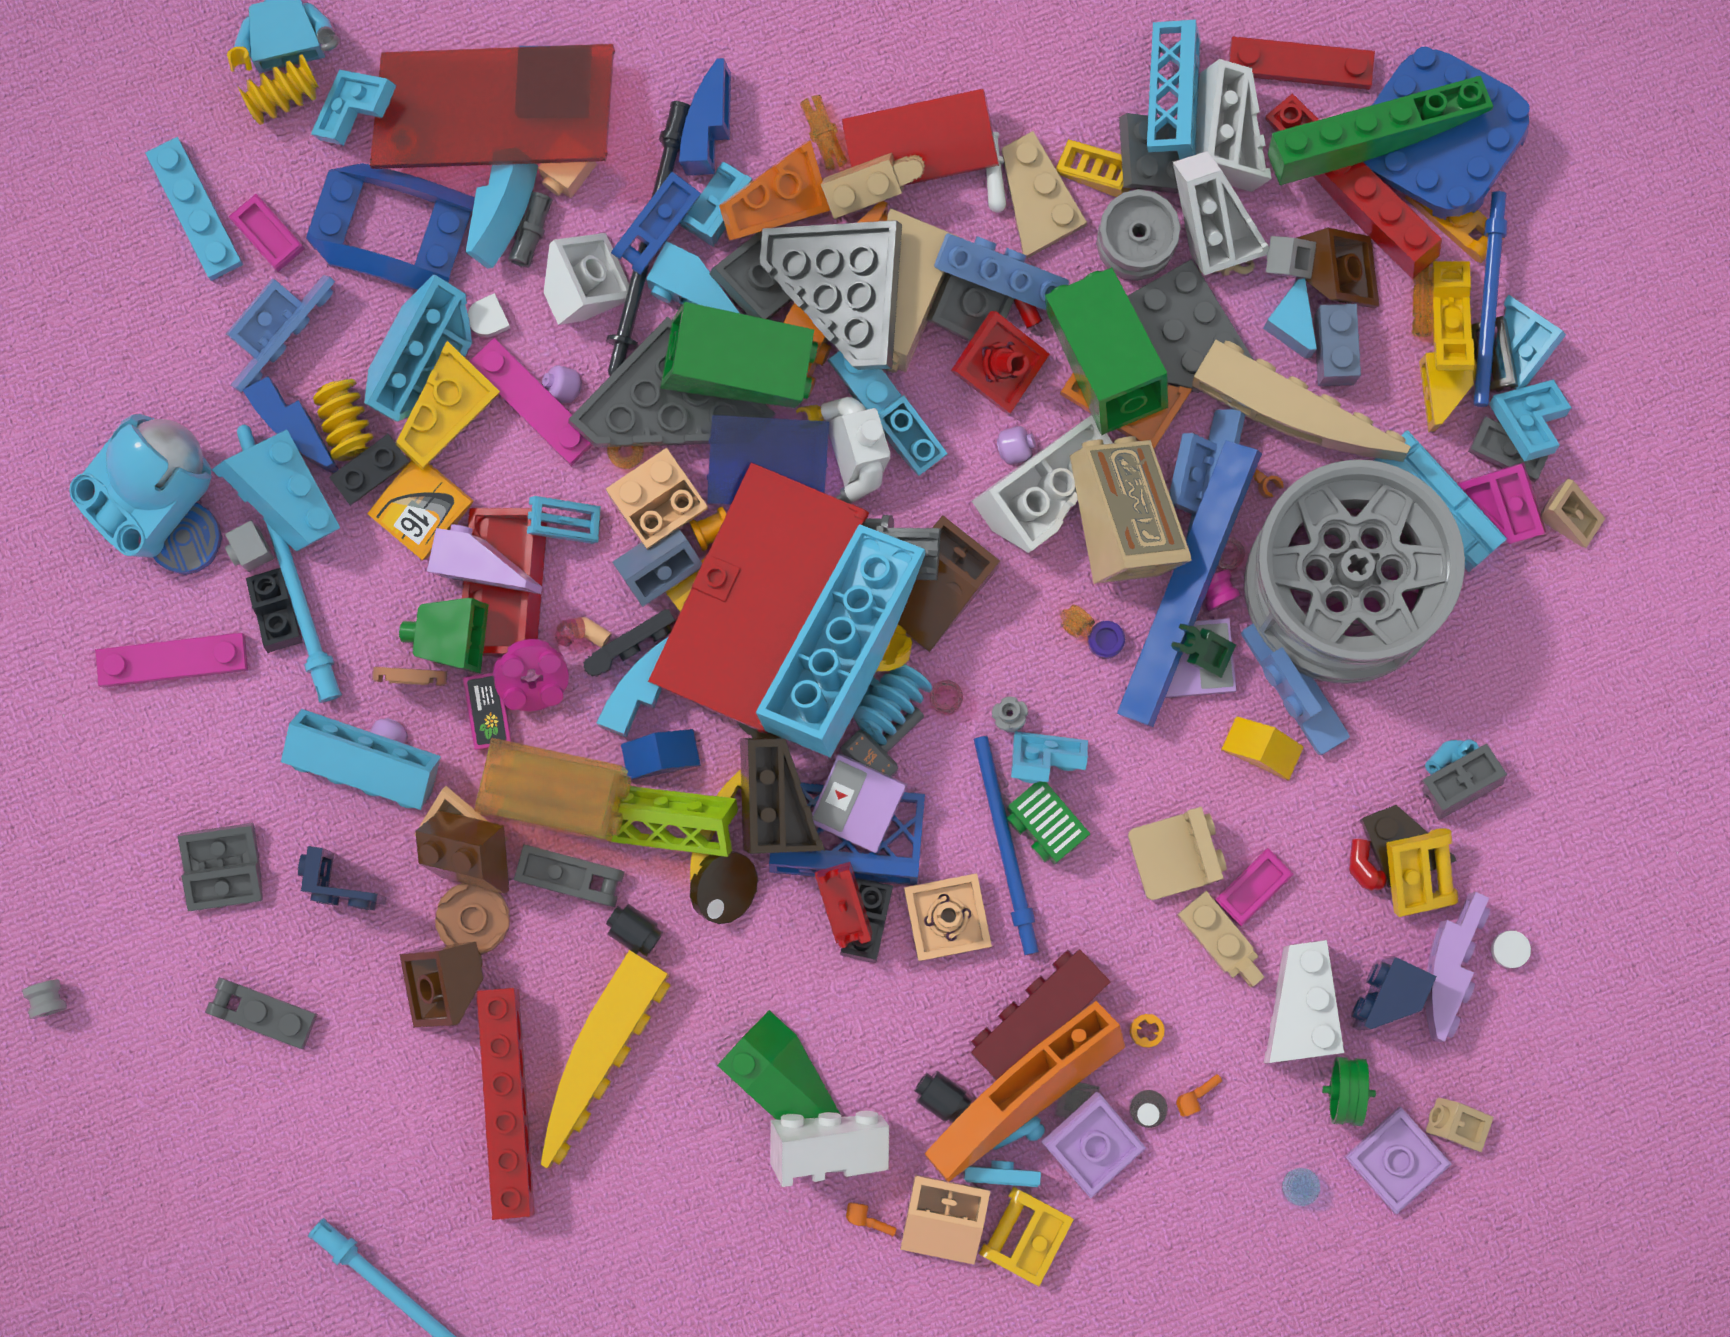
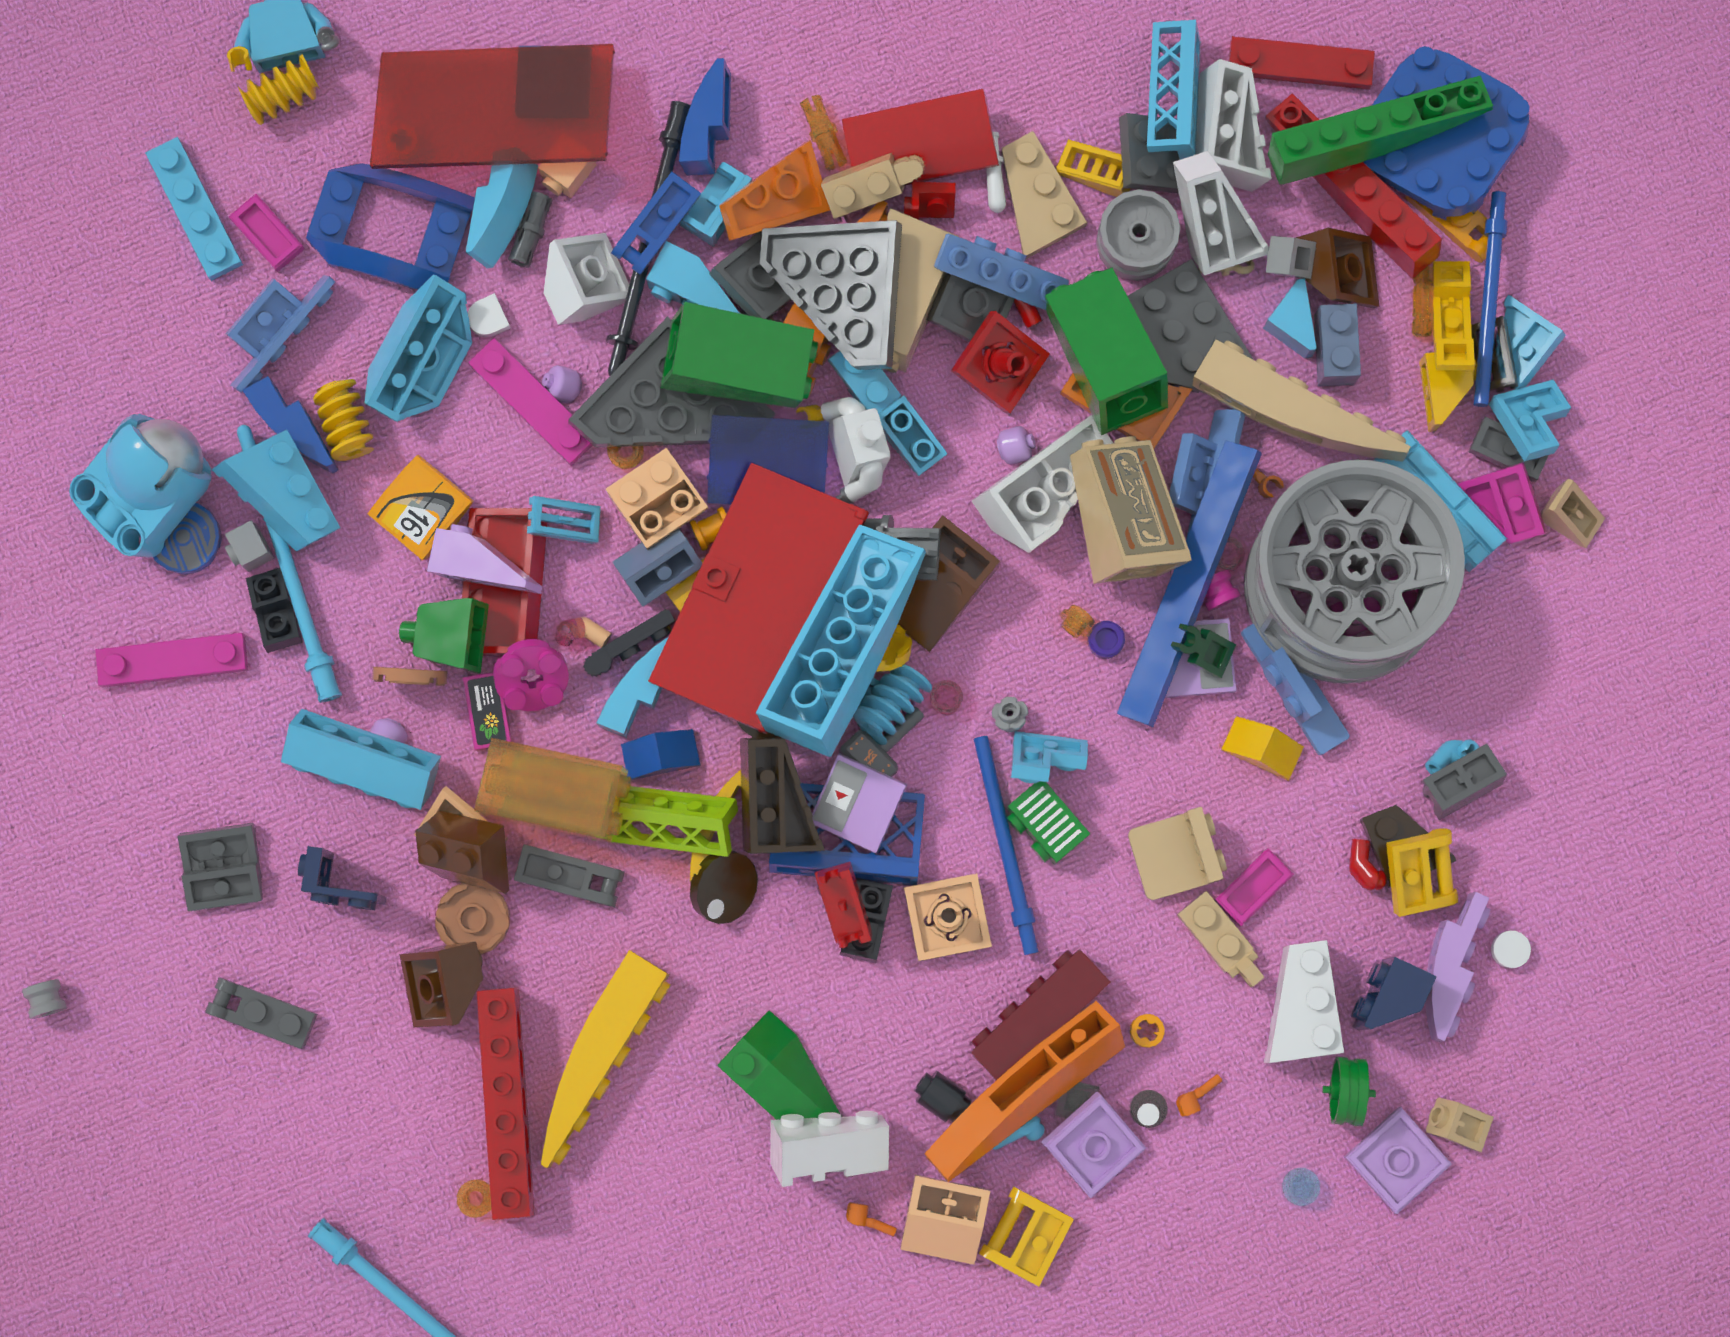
medium azure plate [311,69,397,145] -> none
black hinge [329,434,410,506] -> none
yellow wing [396,341,500,470] -> none
black brick [606,904,663,957] -> none
medium azure plate [963,1160,1041,1187] -> none
none -> clear yellow plate [457,1179,491,1218]
none -> red bracket [904,182,956,220]

